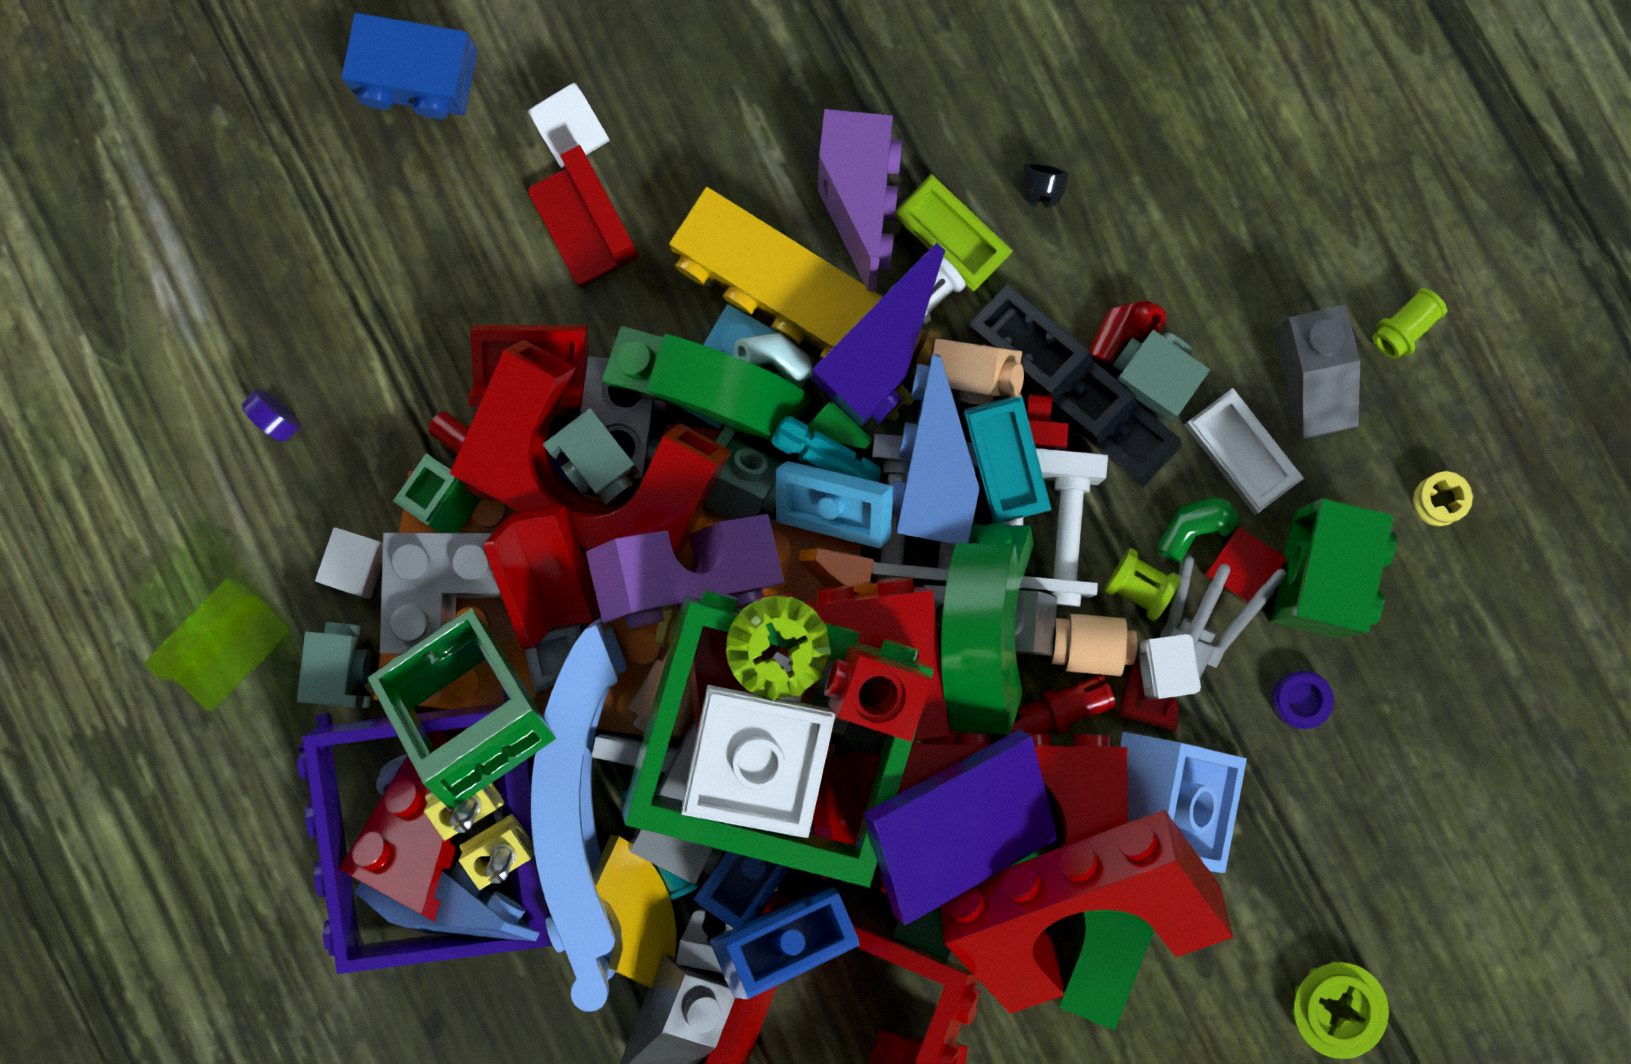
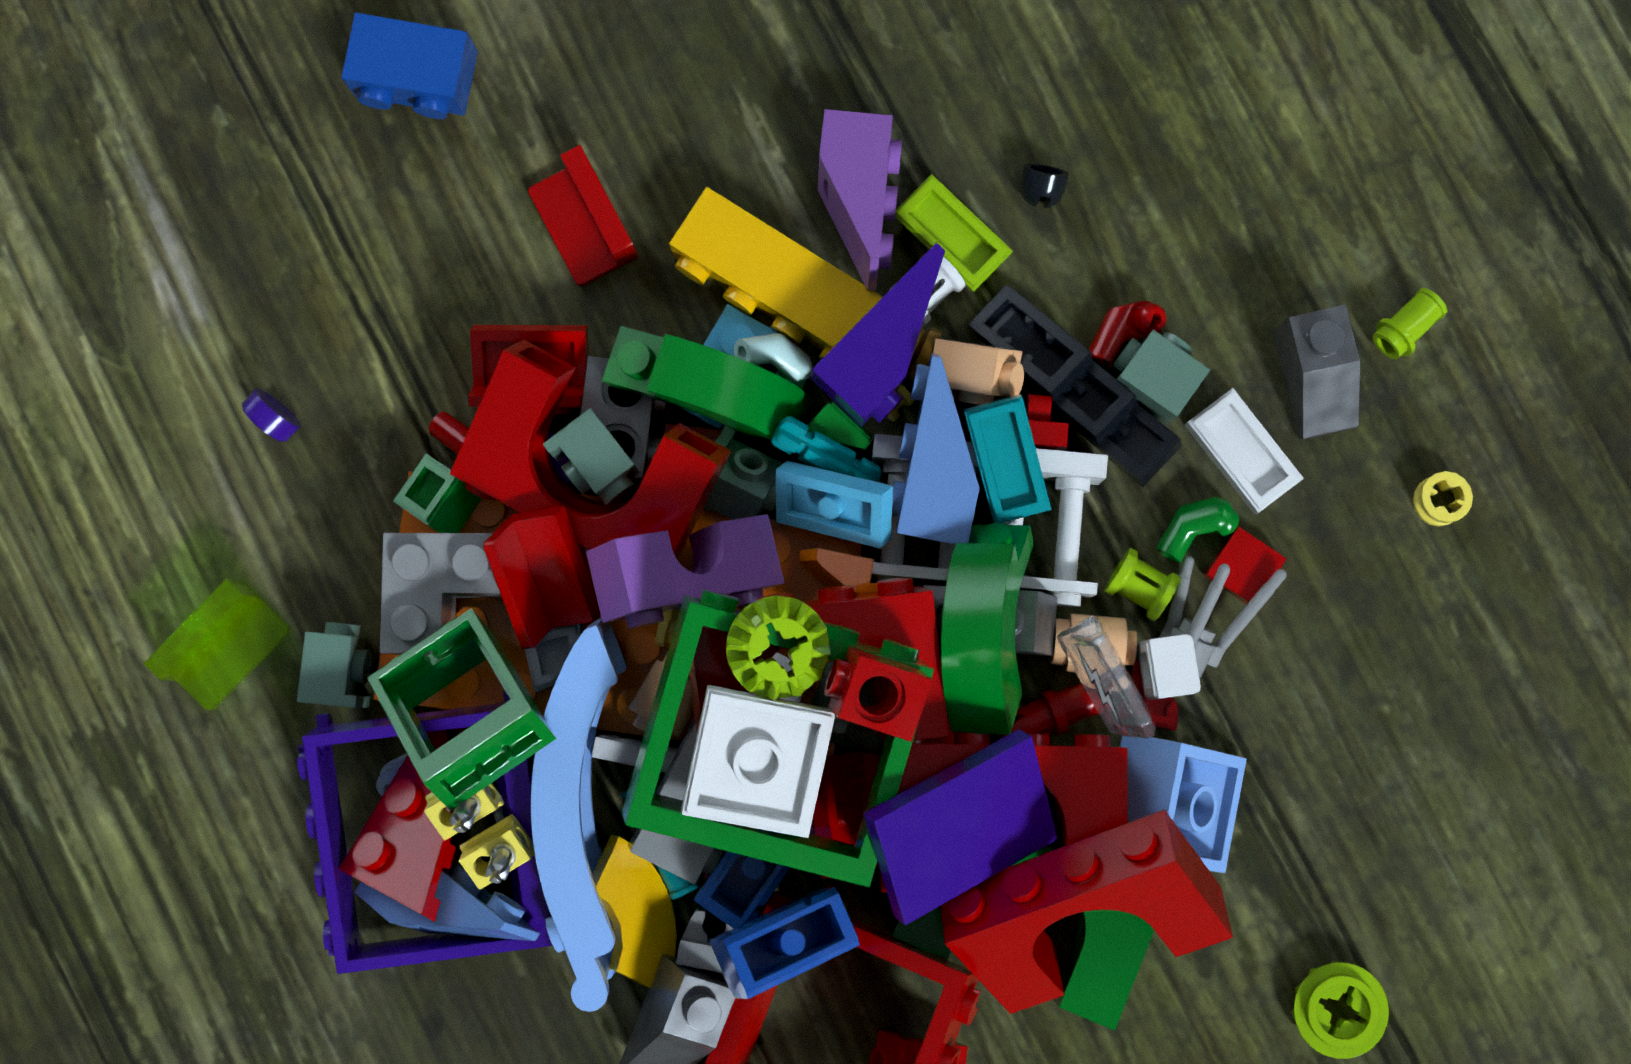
white slope [315,527,383,599] -> none
white slope [528,83,610,170] -> none
green brick [1269,498,1397,638] -> none
dark purple tile [1271,671,1334,729] -> none
none -> clear slope [1057,616,1156,738]

